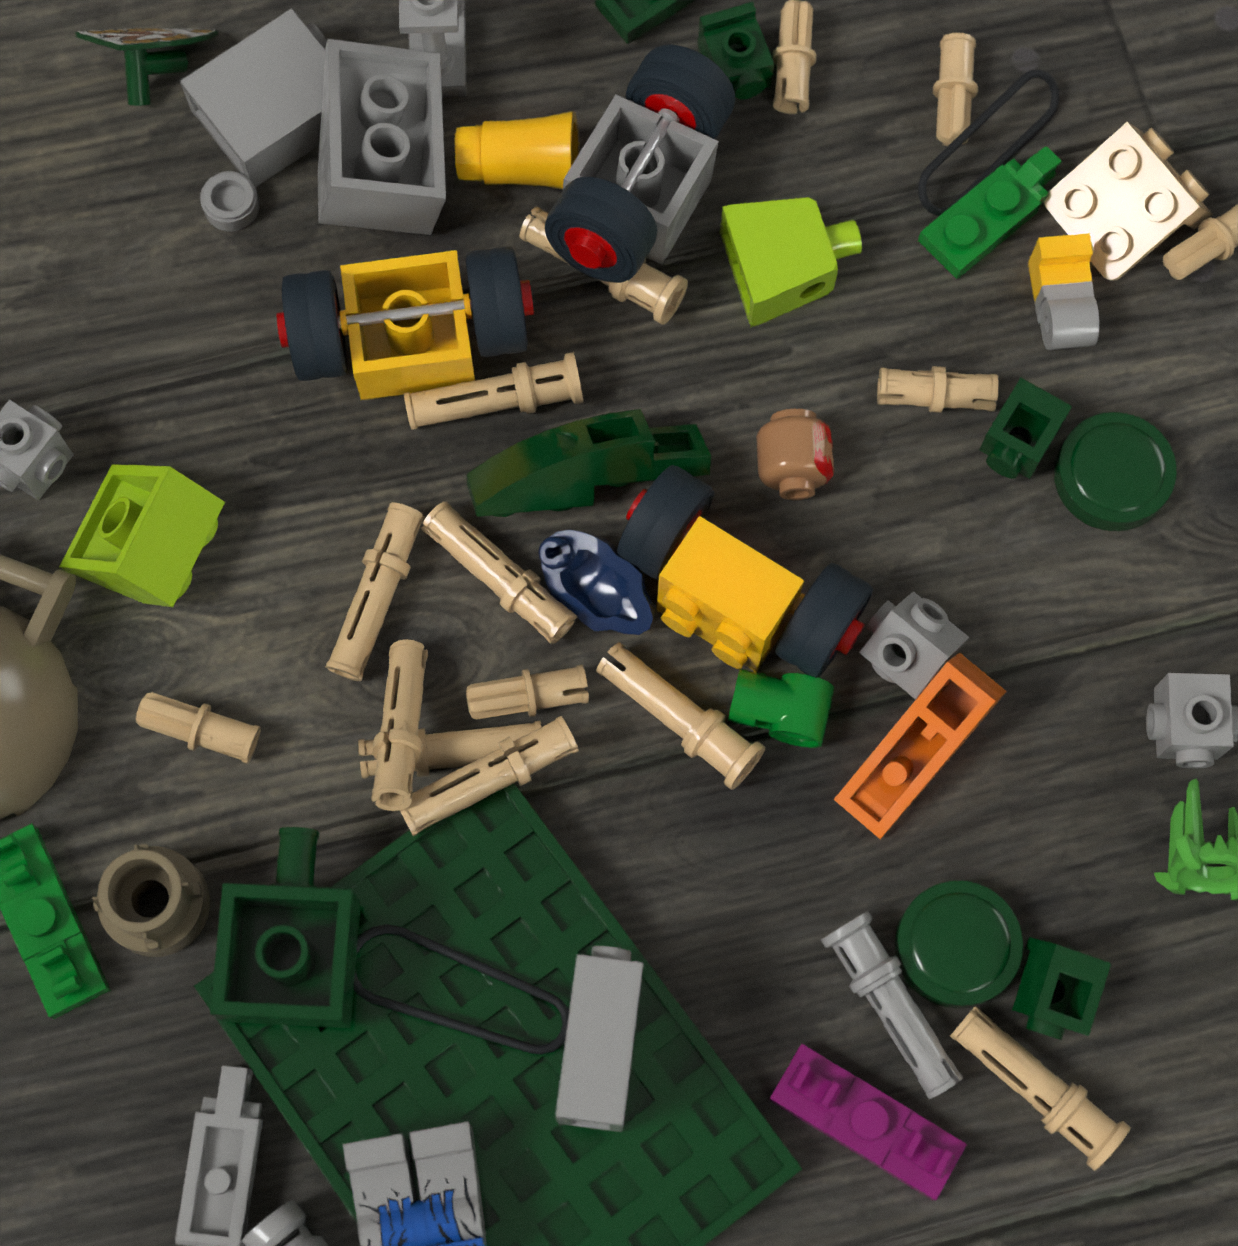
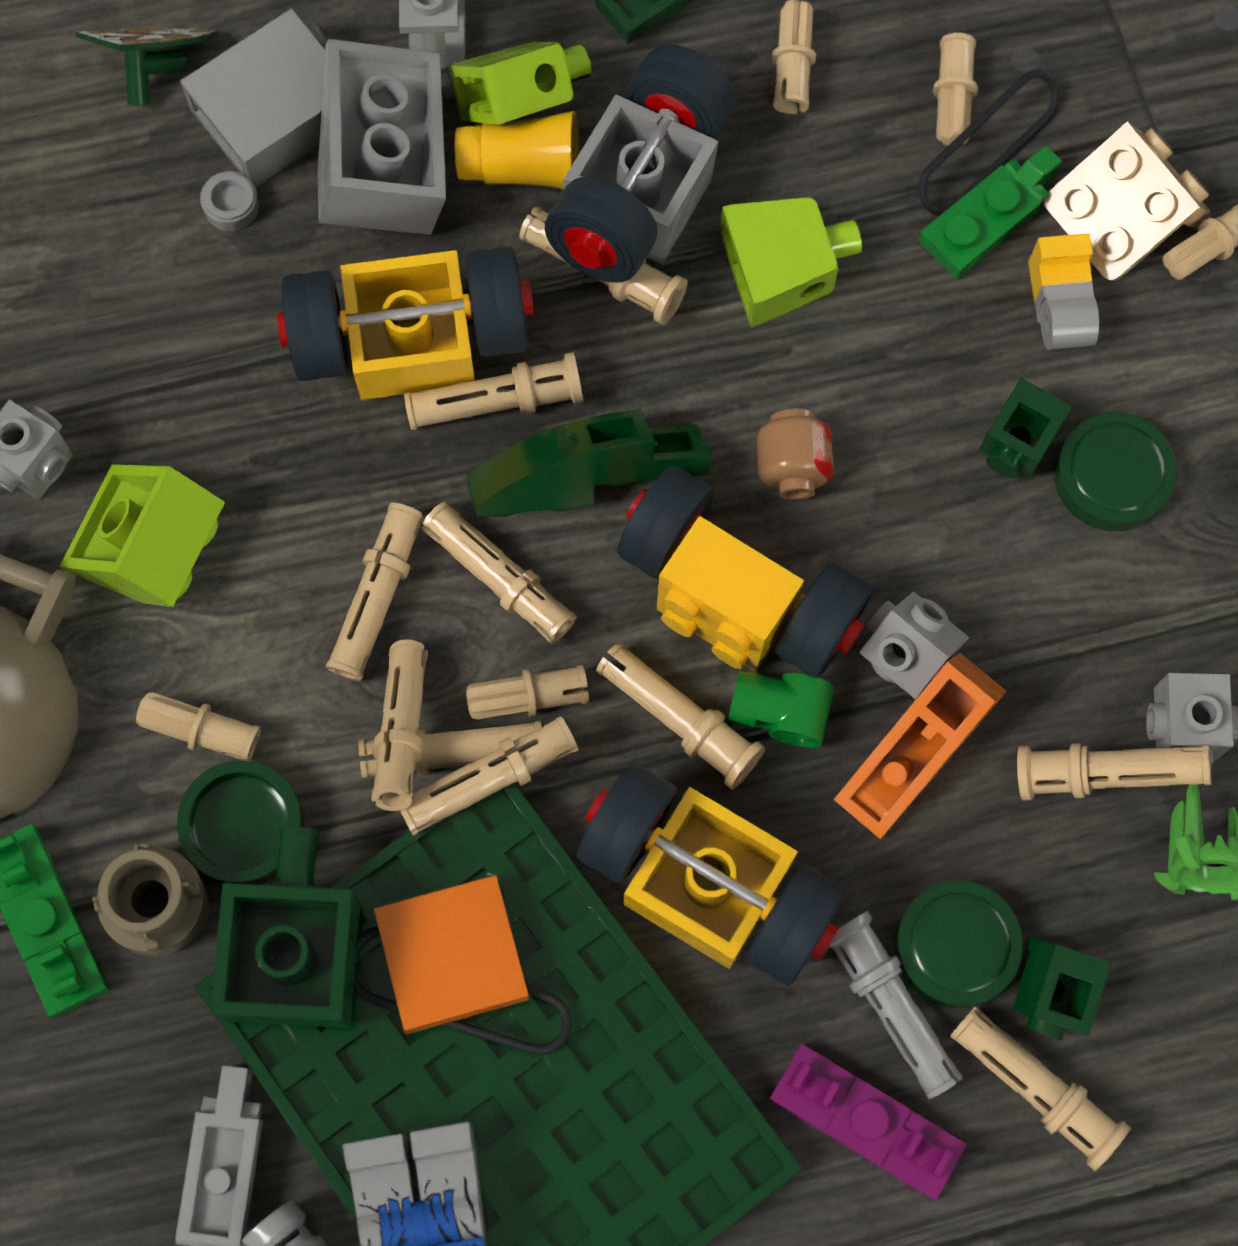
dark blue arm [538,530,655,635] -> none
light grey brick [556,946,643,1132] -> none
dark green brick [698,1,774,100] -> none
tan pin [877,366,998,413] -> none
none -> dark green piece [177,760,304,885]
none -> orange tile [374,875,529,1035]
none -> lime torso [447,42,591,125]
none -> brick [577,762,846,986]
none -> tan pin [1017,743,1211,801]

